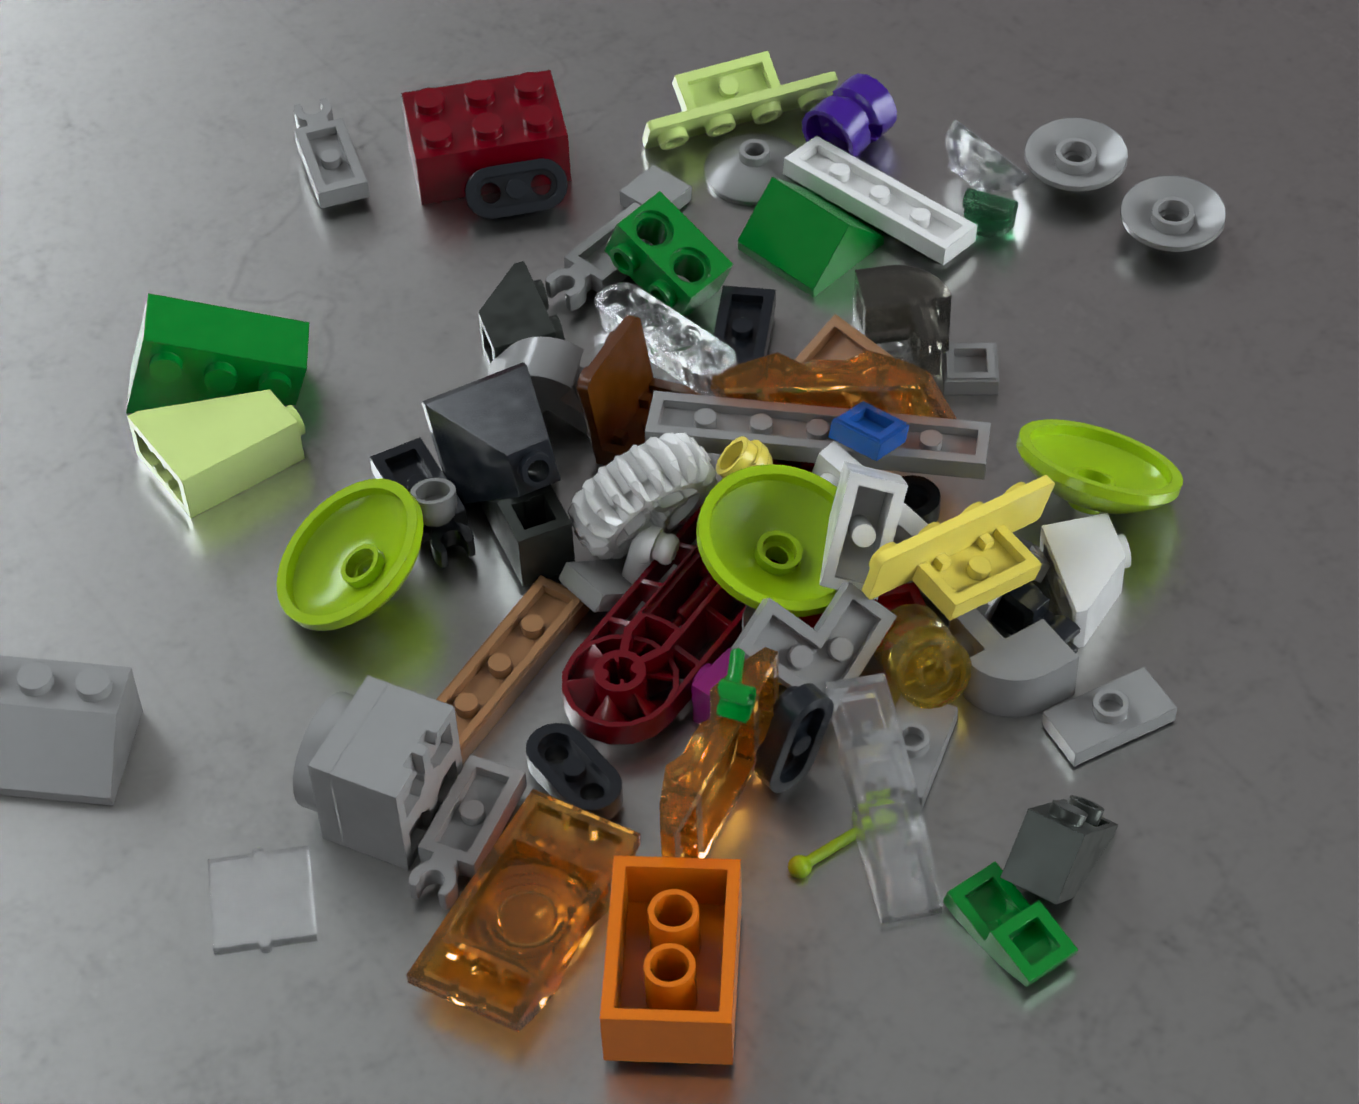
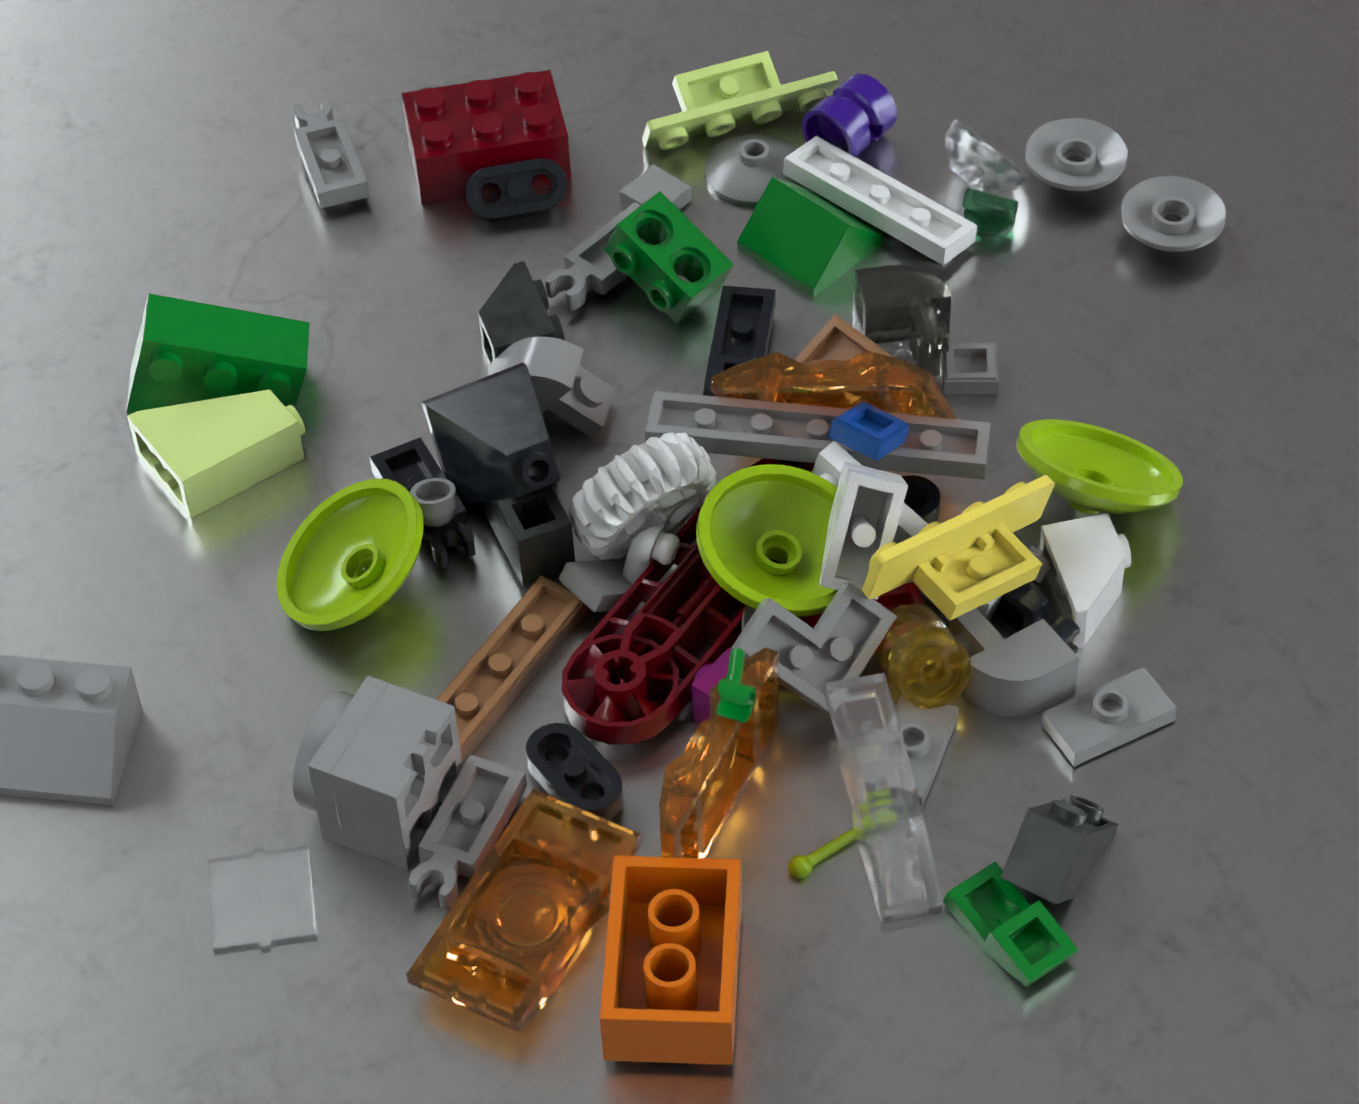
reddish brown bracket [577,315,703,466] -> none
clear beam [594,282,741,396] -> none
light yellow plate [716,436,773,479] -> none
black plate [754,683,834,793] -> none

